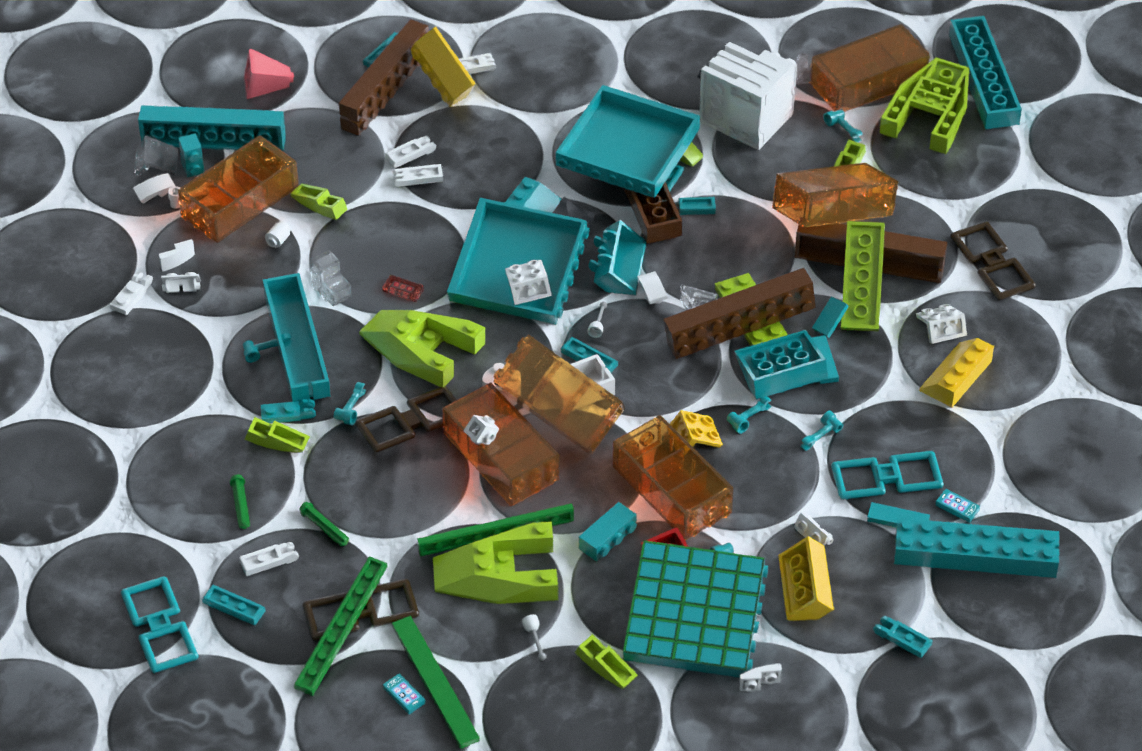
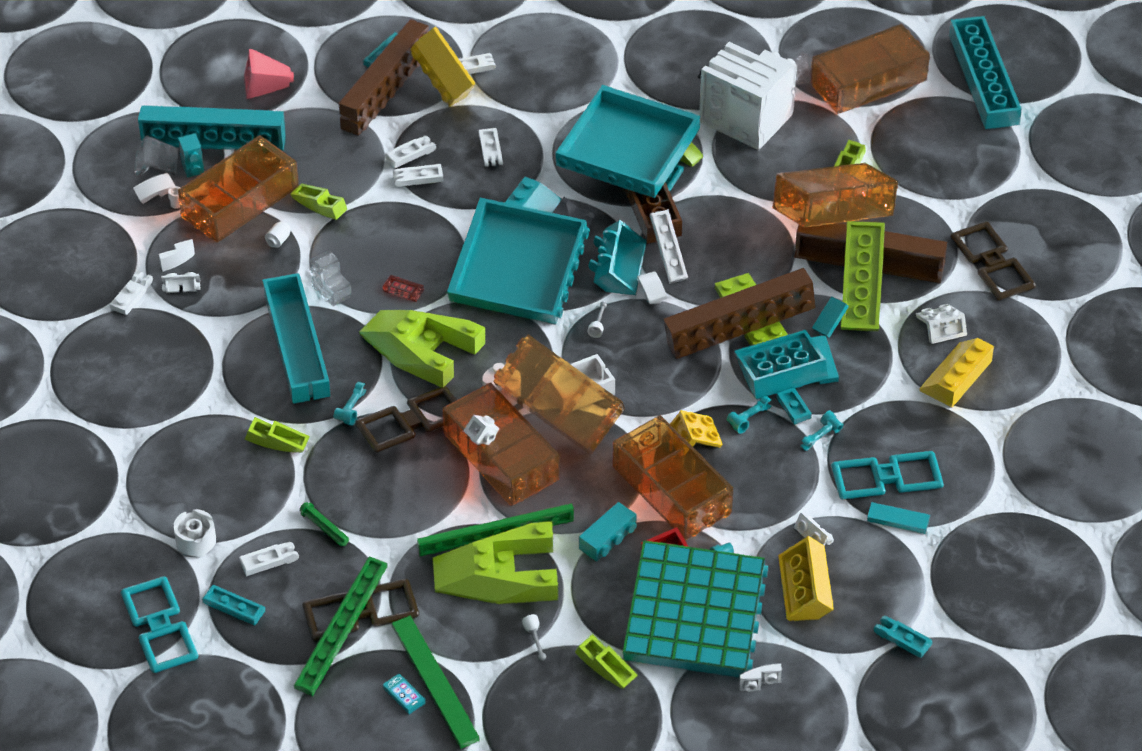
green axle [229,474,250,530] -> none
teal brick [243,333,291,363] -> none
teal hinge [261,399,316,423] -> none
white bracket [505,260,551,305] -> none
teal tile [561,337,618,373] -> none
teal tile [678,197,716,215] -> none
clear slope [680,285,717,310] -> none
teal brick [823,109,864,142] -> none
lime wedge [880,57,969,154] -> none
teal piece [894,518,1059,578] -> none
teal tile [935,489,980,523] -> none
none -> white brick [174,510,216,558]
none -> white hinge [479,128,503,167]
none -> white tile [650,210,688,284]
none -> teal plate [776,387,812,425]

